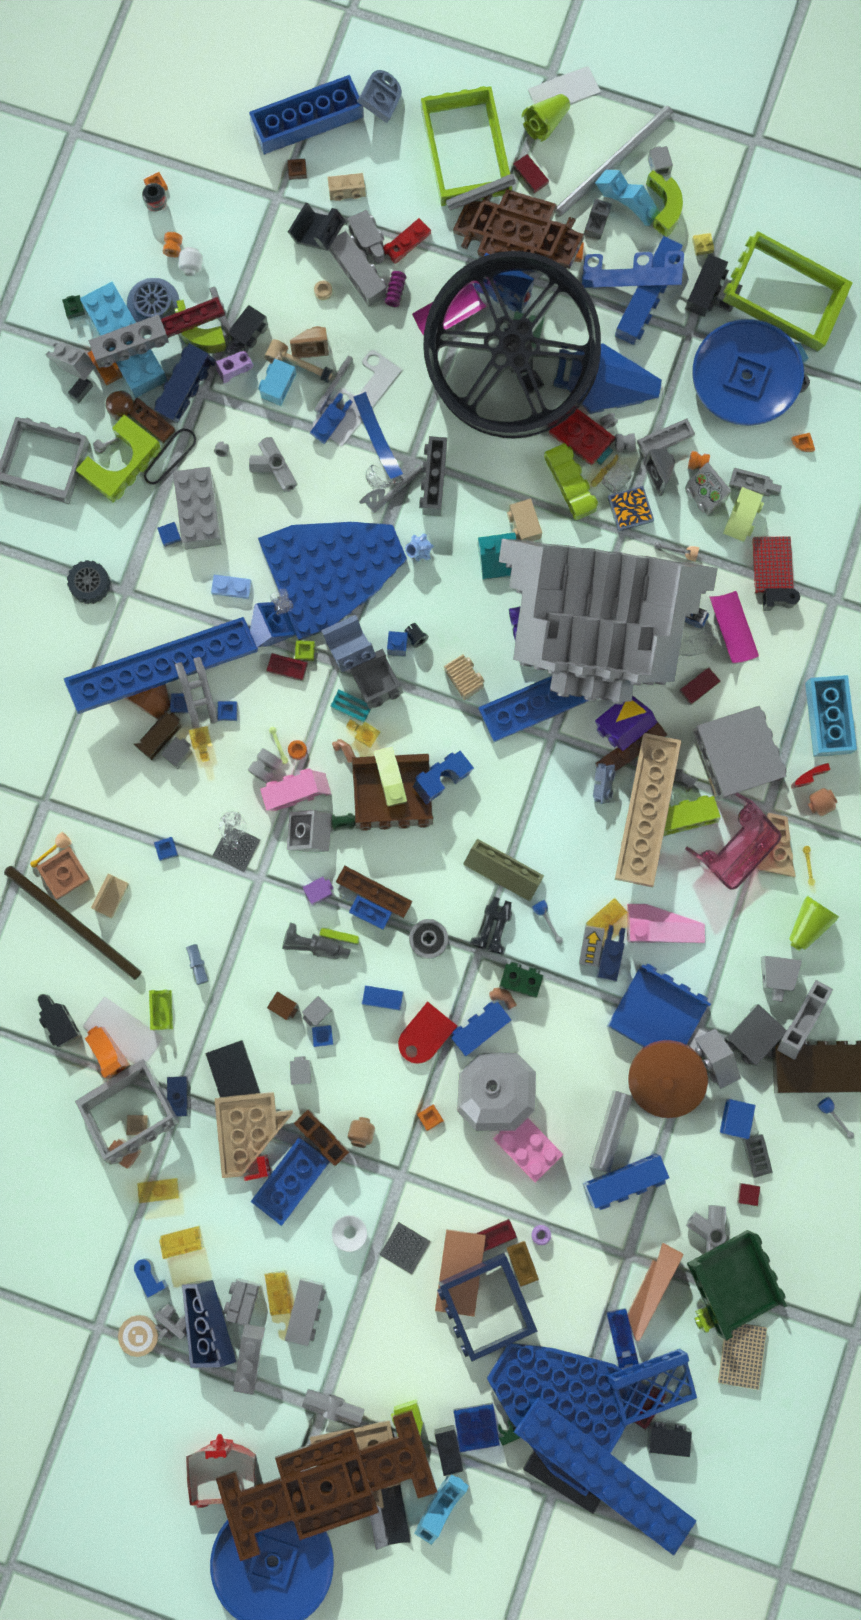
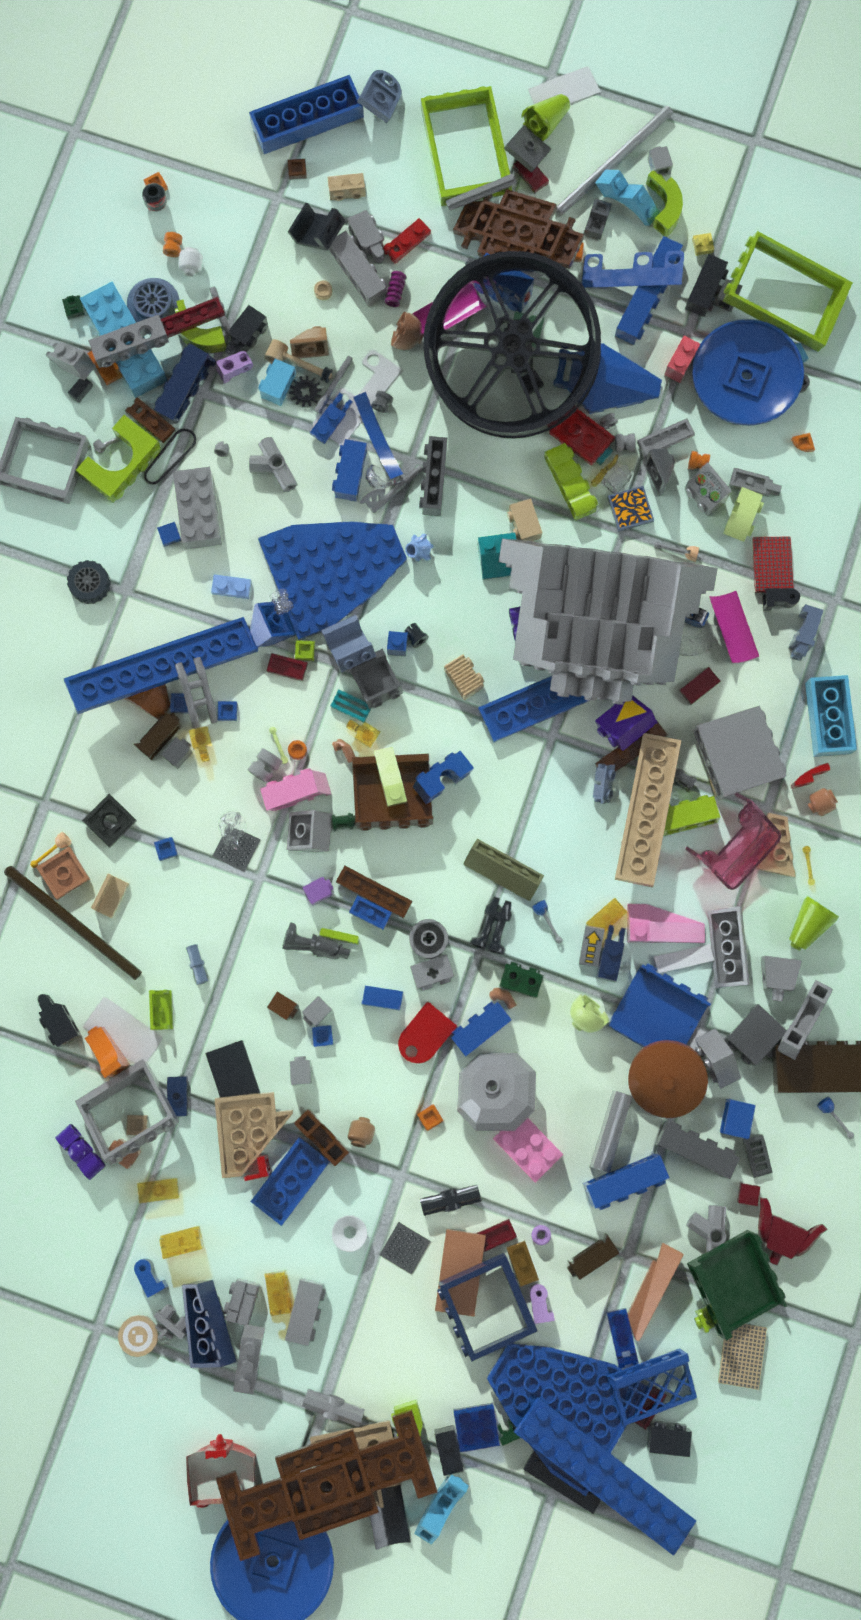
reddish brown hair [105,390,134,420] -> none
none -> dark purple piece [55,1124,106,1180]
none -> pearl dark grey piece [82,794,137,848]
none -> black gear [289,375,322,407]
none -> blue brick [332,439,367,502]
none -> dark grey wheel [371,391,394,413]
none -> nougat cylinder [391,312,424,351]
none -> light grey brick [410,954,454,991]
none -> black piece [420,1184,481,1216]
none -> dark grey plate [504,125,552,172]
none -> lavender leg [529,1283,555,1324]
none -> dark brown window [567,1232,620,1280]
none -> yellowish green cylinder [570,994,609,1033]
none -> white sticker [654,944,714,973]
none -> dark grey brick [655,1121,740,1180]
none -> coral brick [664,335,700,383]
none -> light grey slope [707,906,750,988]
none -> dark red torso [758,1198,828,1266]
none -> sand blue hips [788,604,824,661]

